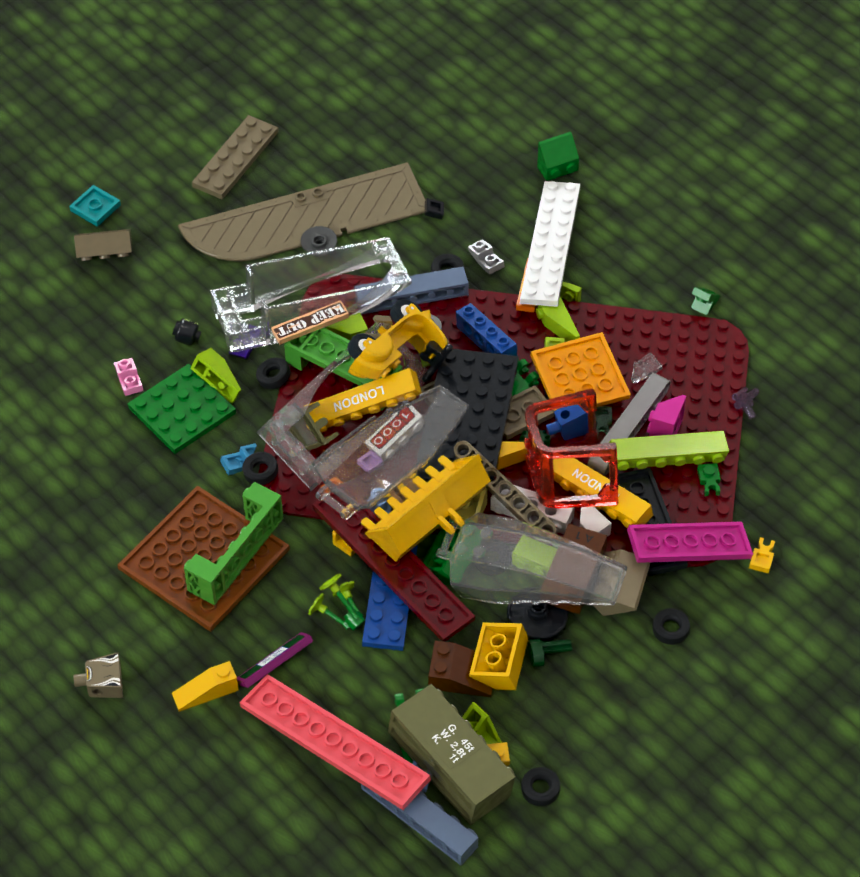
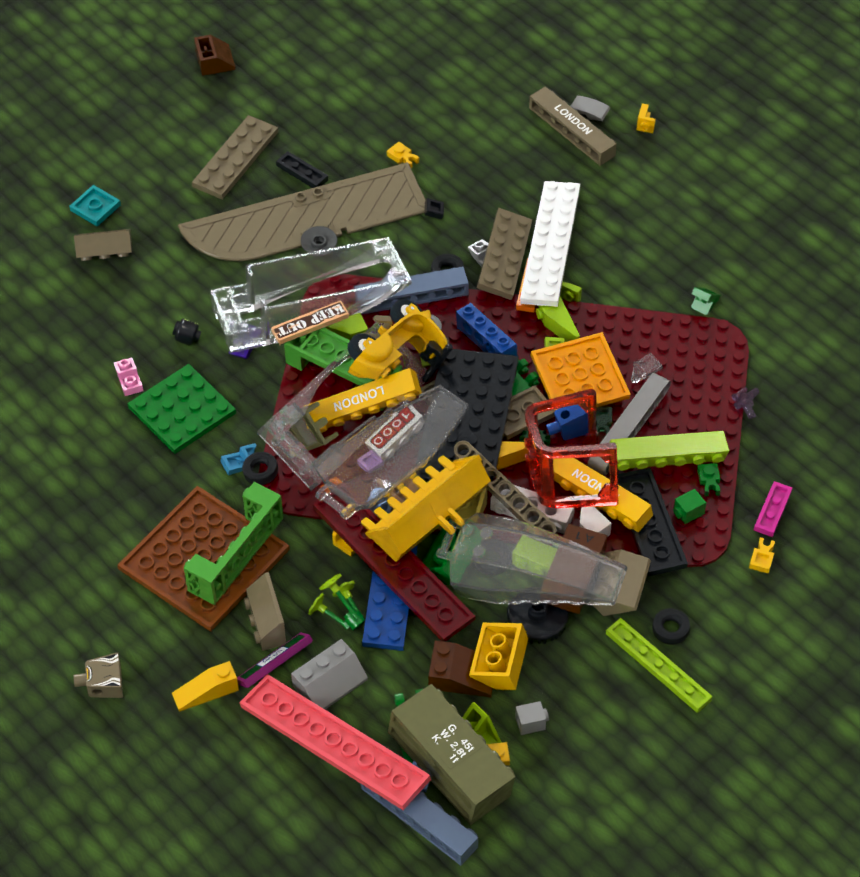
lime slope [190,348,241,404] -> none
black tyre [256,357,291,389] -> none
black tyre [521,767,560,806] -> none
dark green piece [528,639,572,667] -> none
green slope [537,131,579,181] -> none
dark pink plate [627,522,753,563] -> none
dark pink slope [647,395,686,436] -> none
none -> reddish brown slope [194,35,236,76]
none -> dark tan slope [244,572,286,651]
none -> black plate [276,151,328,188]
none -> light grey slope [291,639,368,710]
none -> yellow plate [387,142,419,168]
none -> dark tan plate [476,208,532,300]
none -> light grey brick [515,701,549,735]
none -> dark tan brick [529,86,617,166]
none -> light grey slope [570,96,610,121]
none -> lime plate [606,618,713,713]
none -> yellow bracket [636,103,656,133]
none -> green brick [673,489,706,524]
none -> dark pink plate [754,481,793,537]

